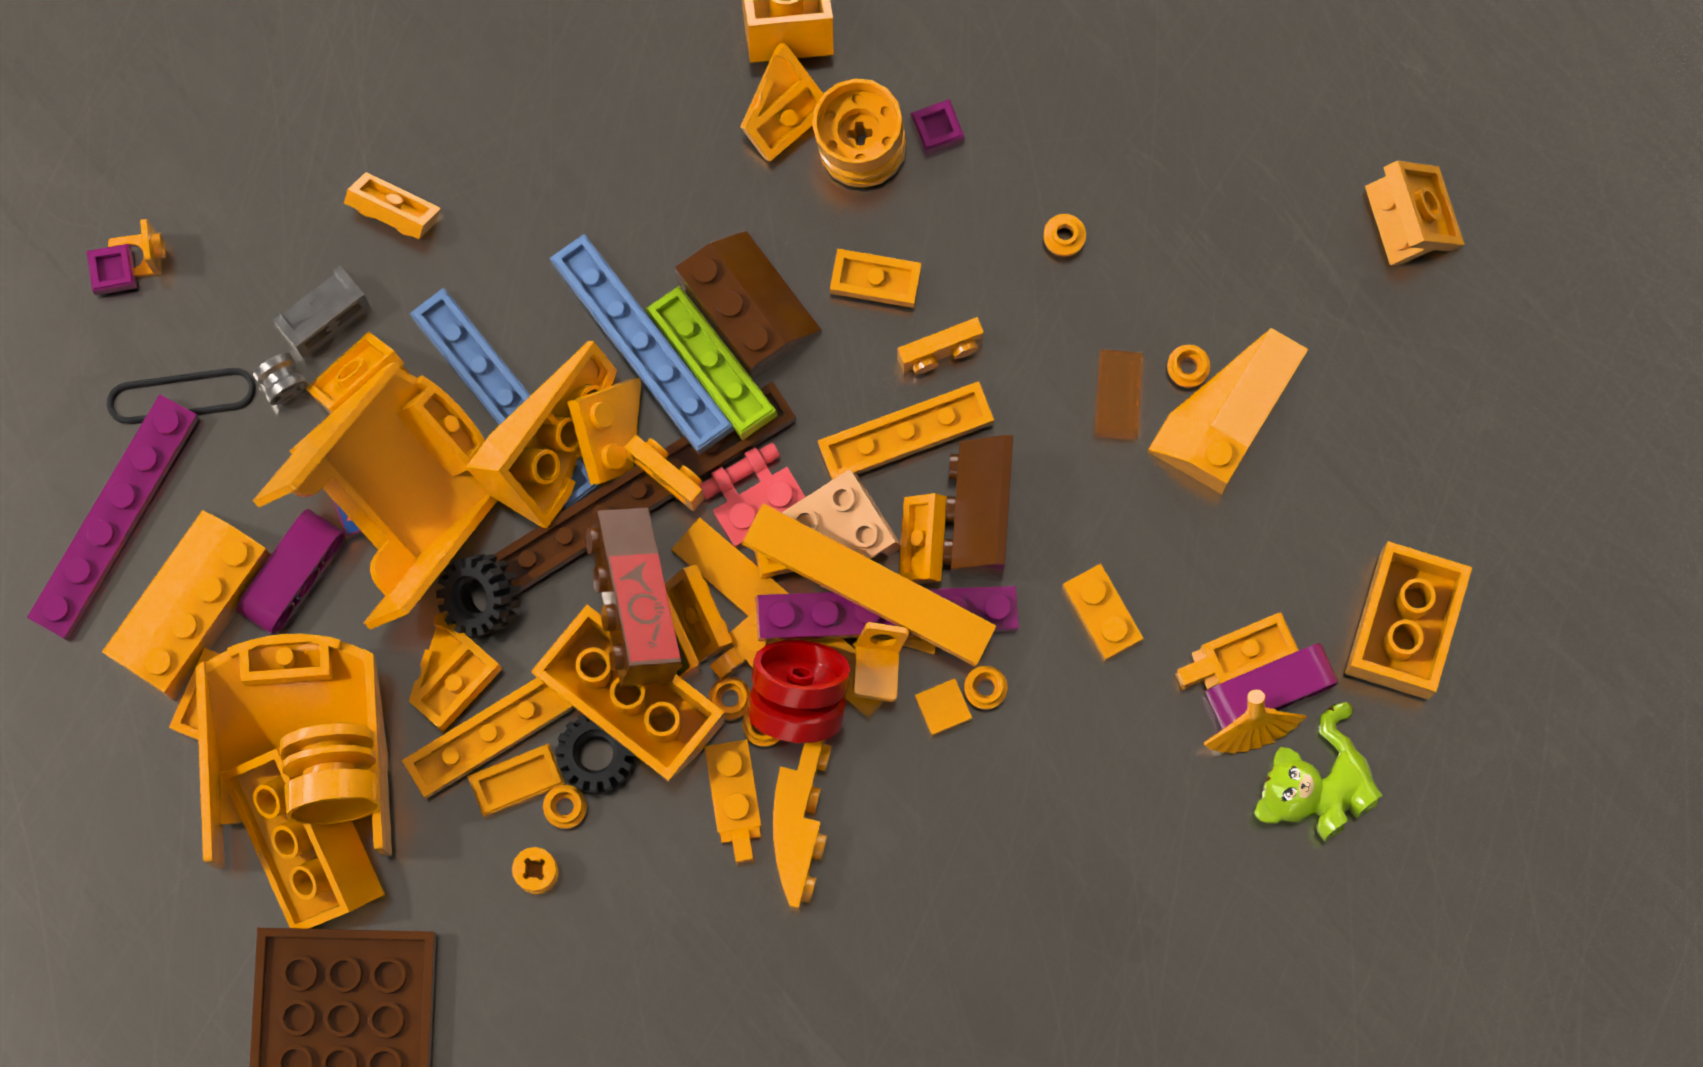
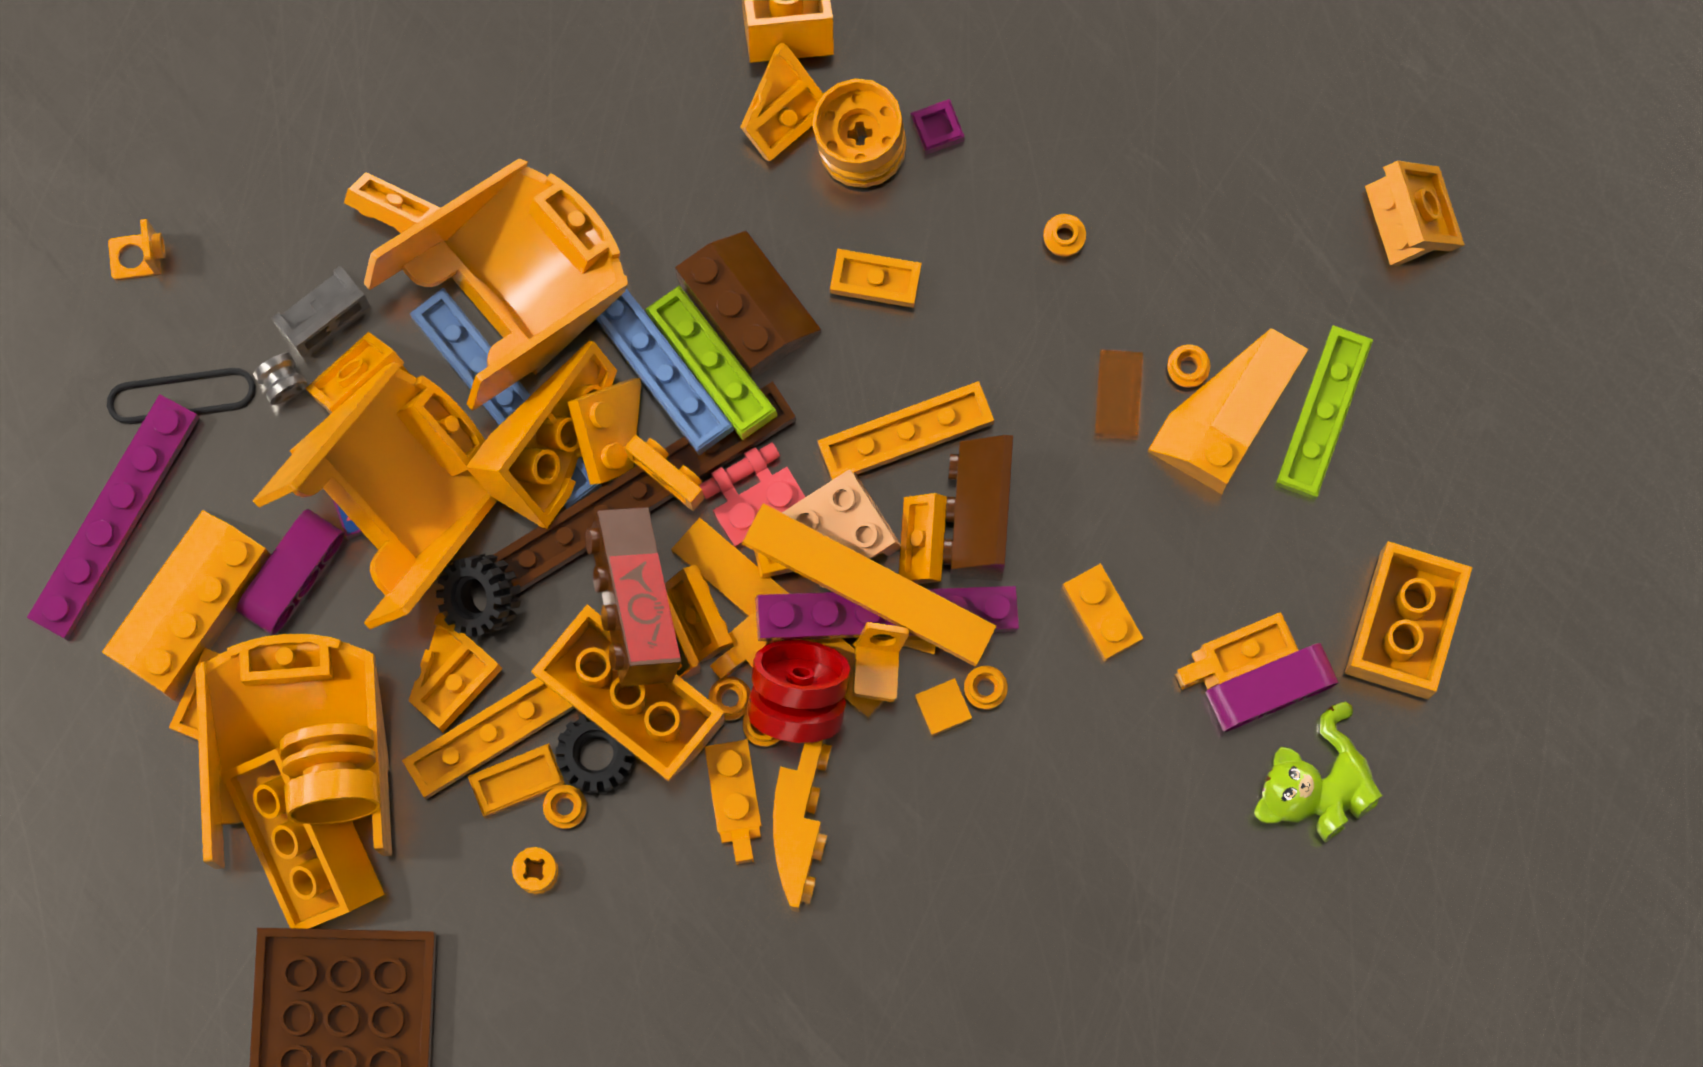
magenta tile [86,244,137,296] -> none
light orange plate [897,317,984,374] -> none
light orange hand [1204,690,1307,754] -> none
none -> light orange windscreen [364,158,628,411]
none -> lime tile [1275,325,1373,500]

